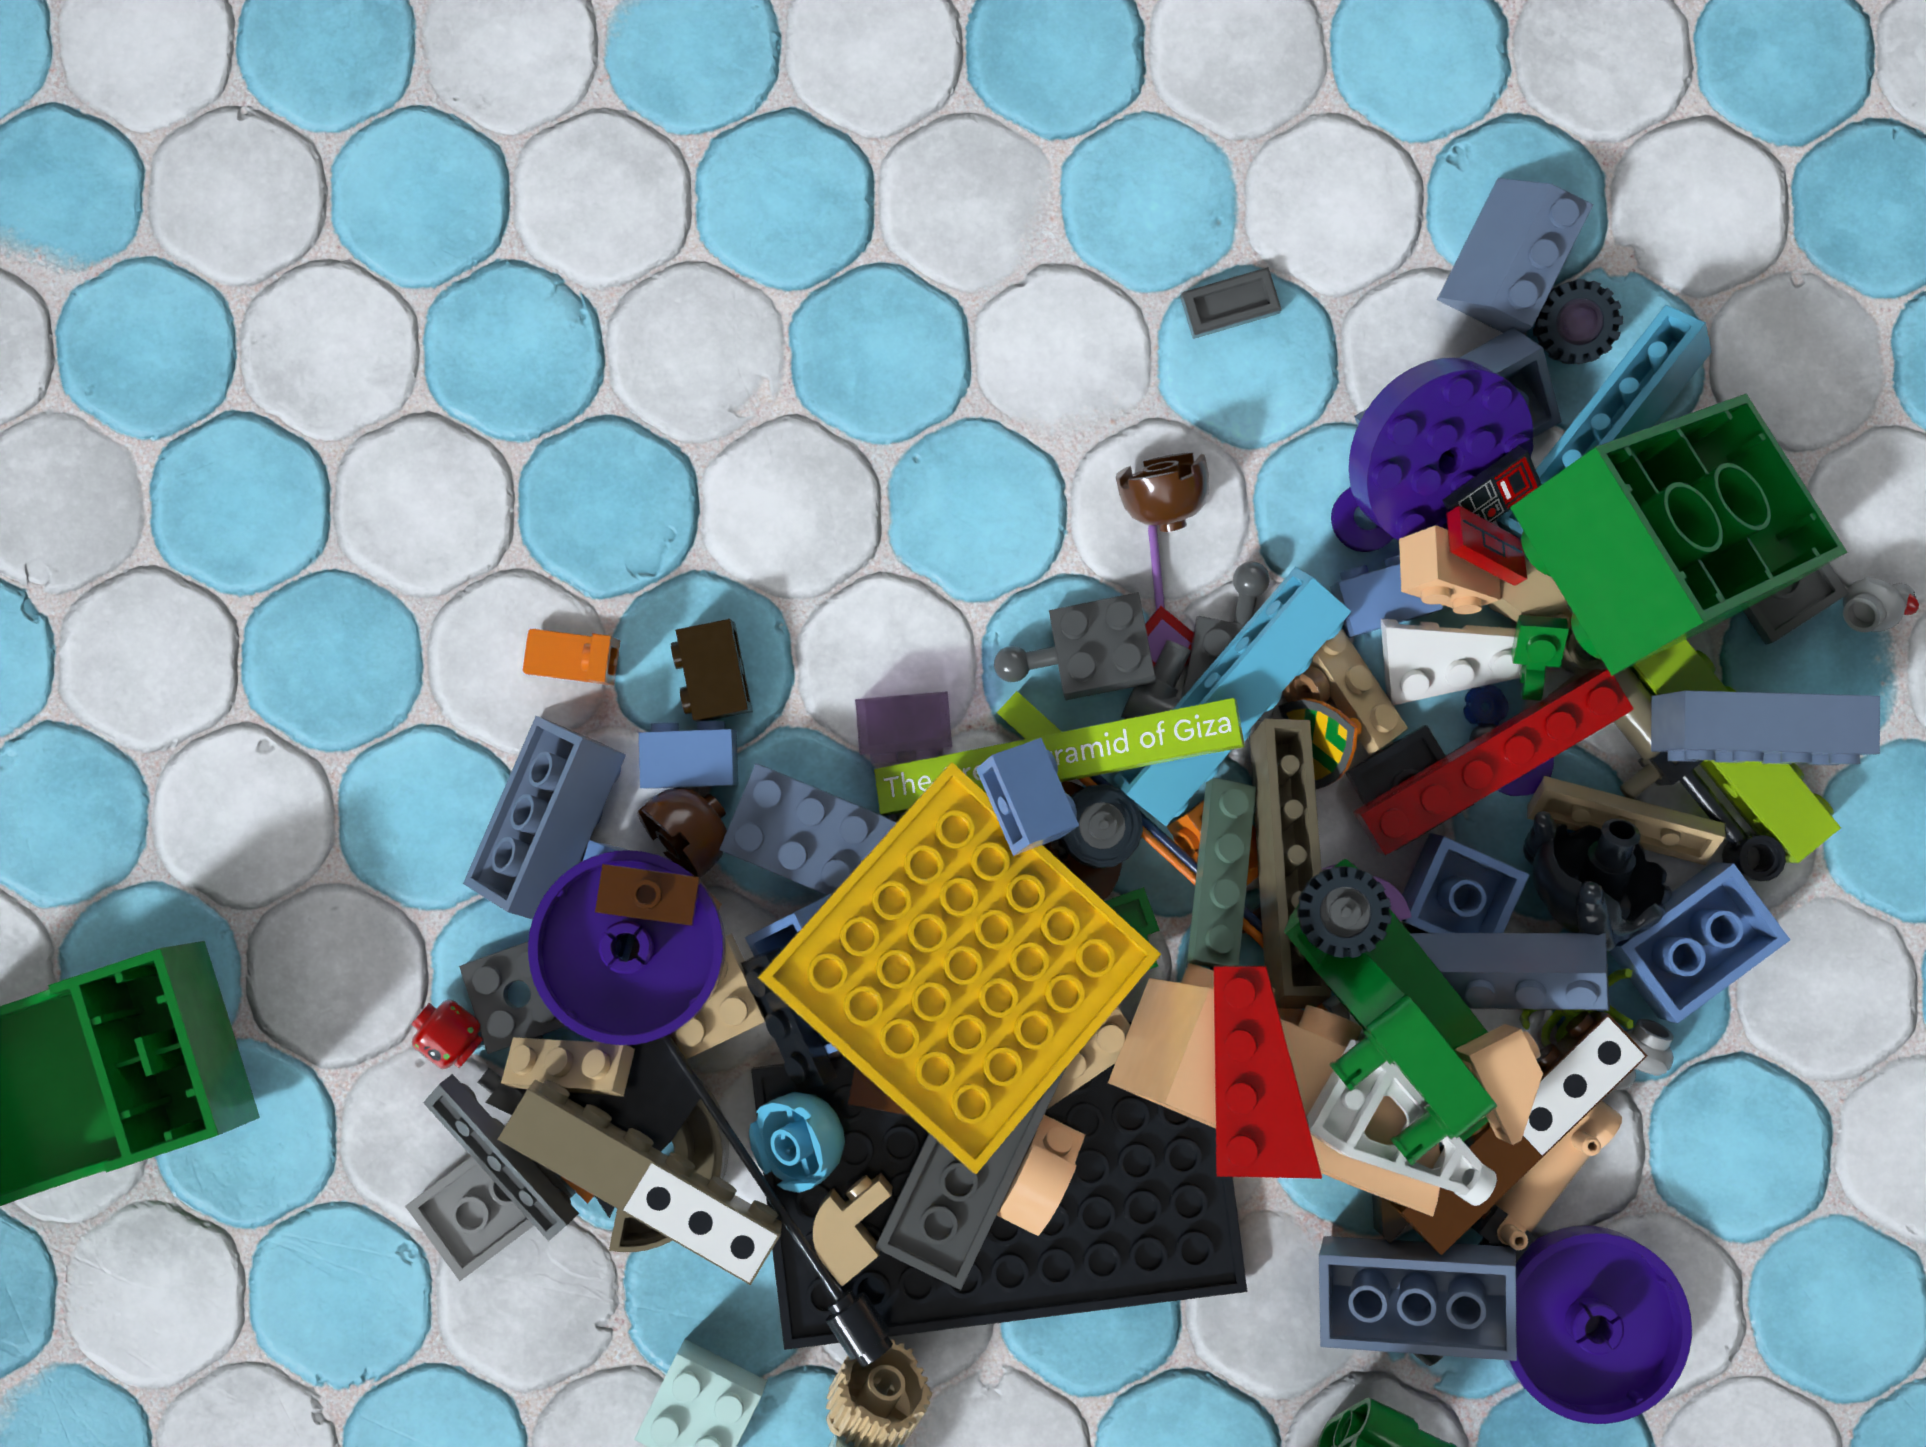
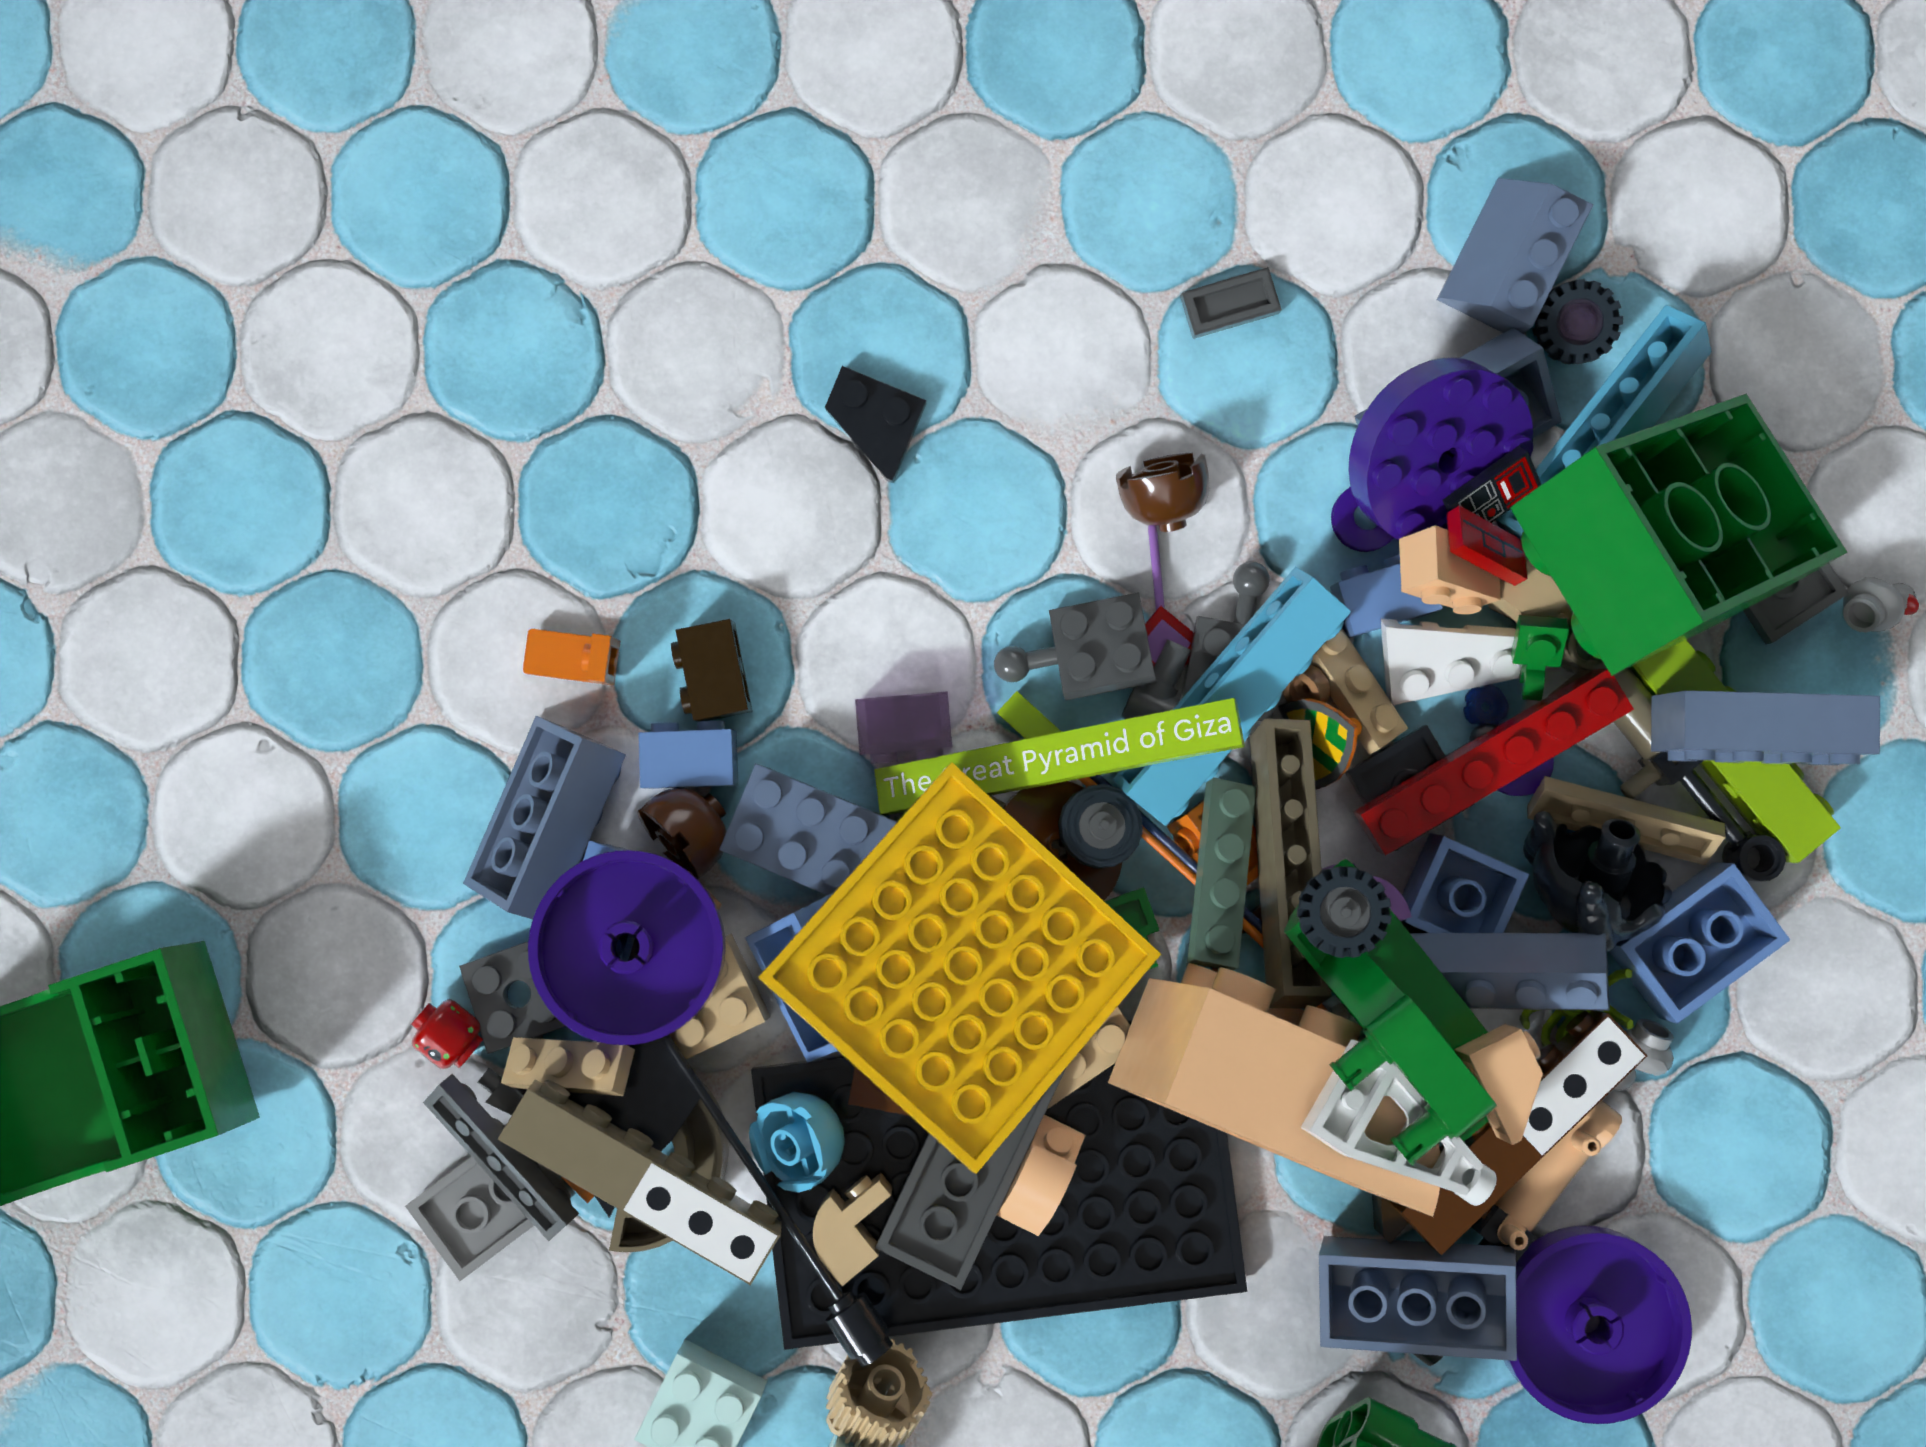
reddish brown plate [595,864,701,926] -> none
black plate [741,948,837,1091] -> none
medium blue brick [976,738,1079,856] -> none
red wing [1214,966,1322,1179] -> none
none -> black wing [825,366,926,483]

